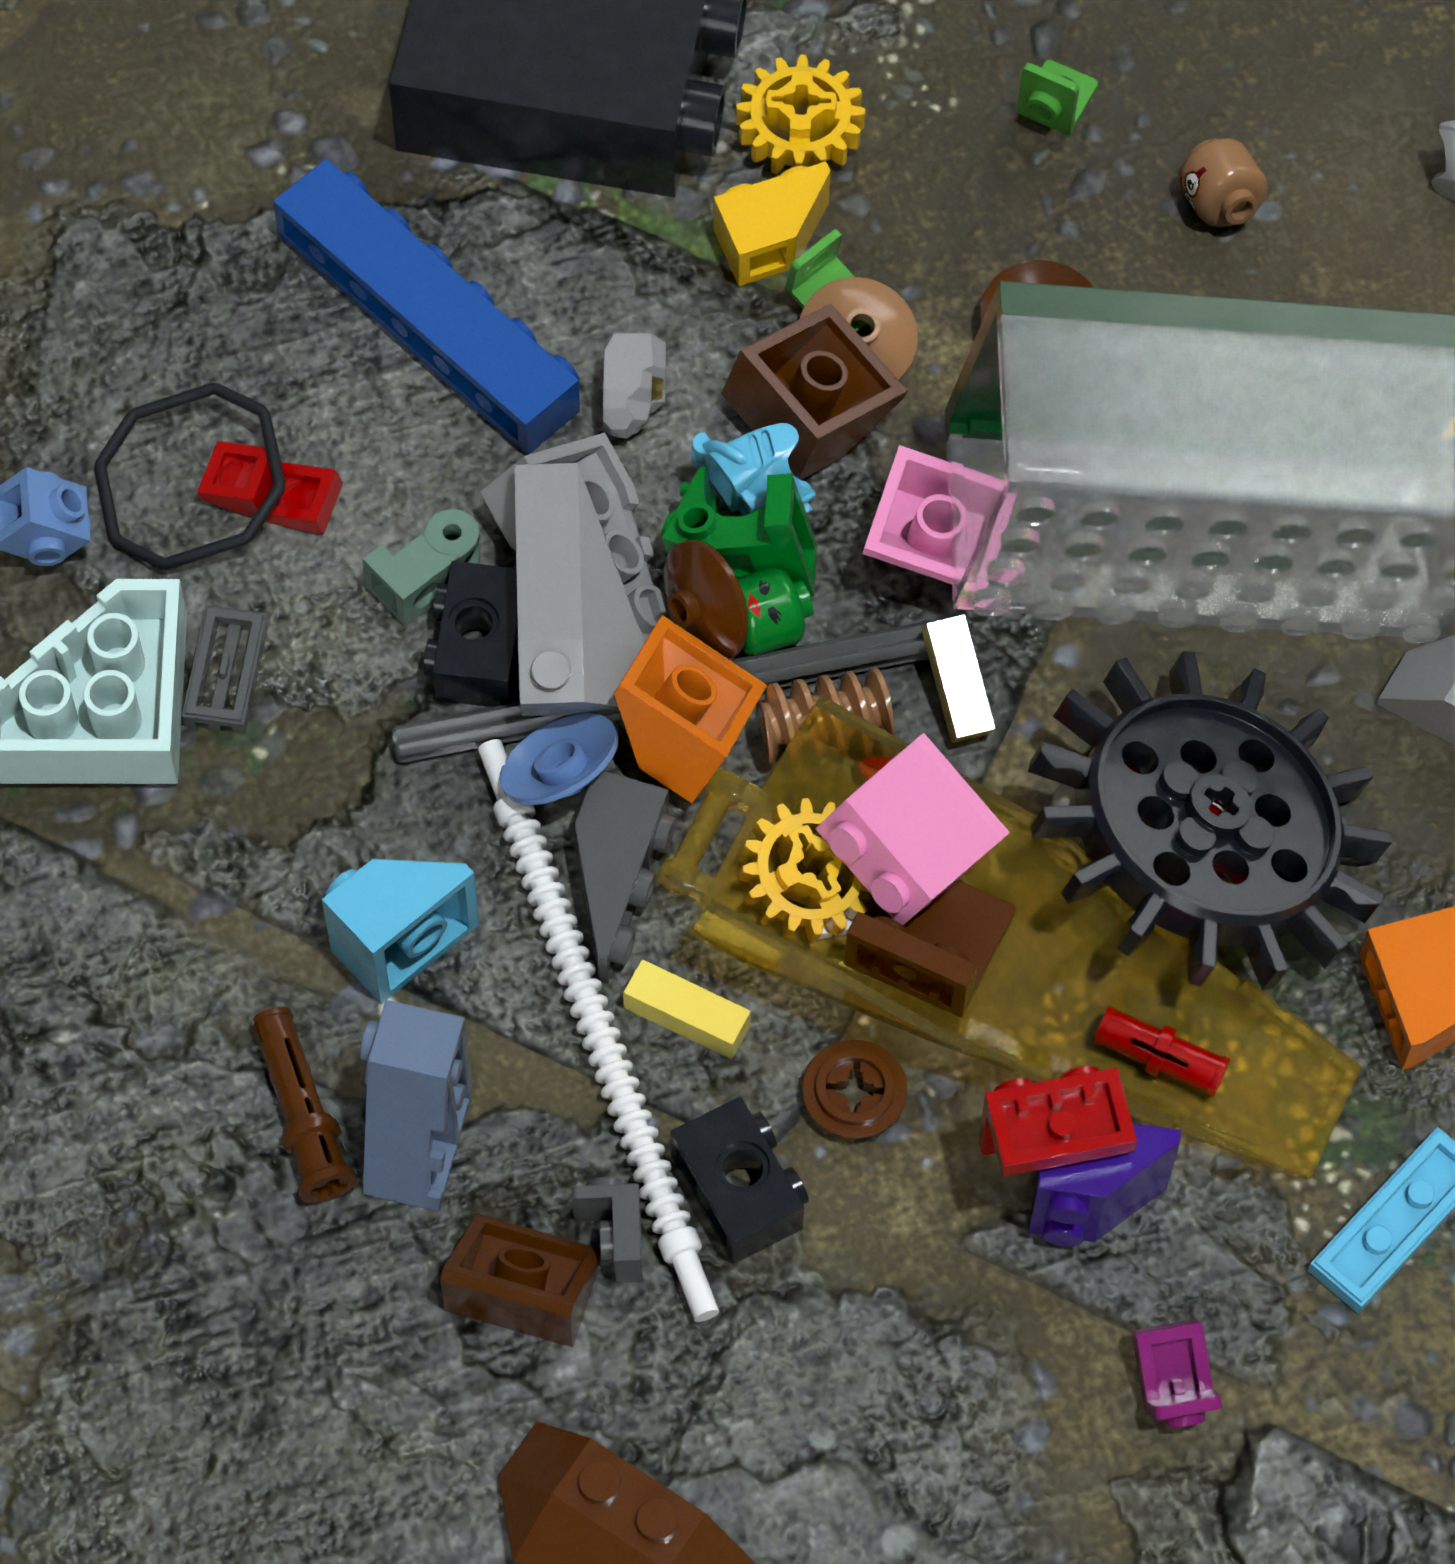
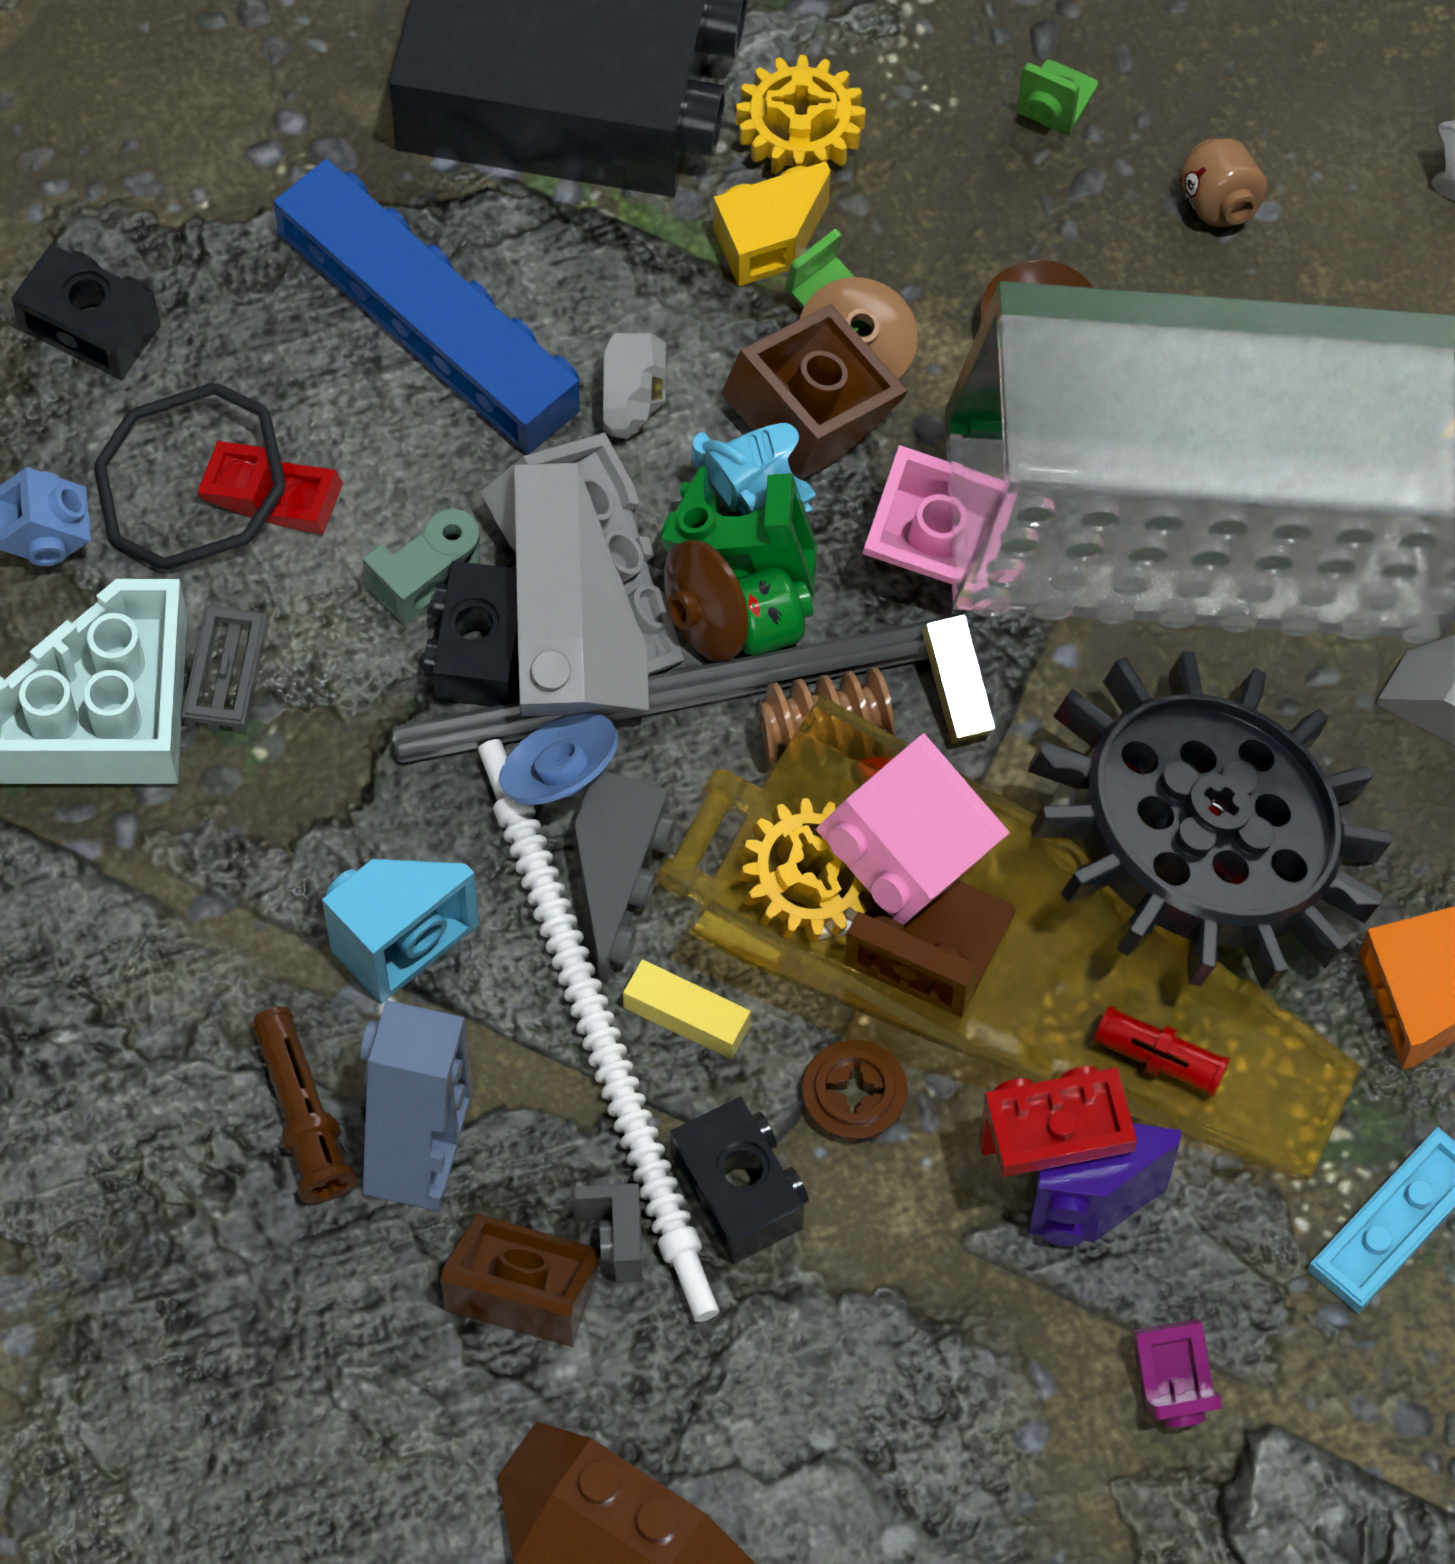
orange slope [614,615,767,803] -> none
none -> black brick [11,243,161,380]

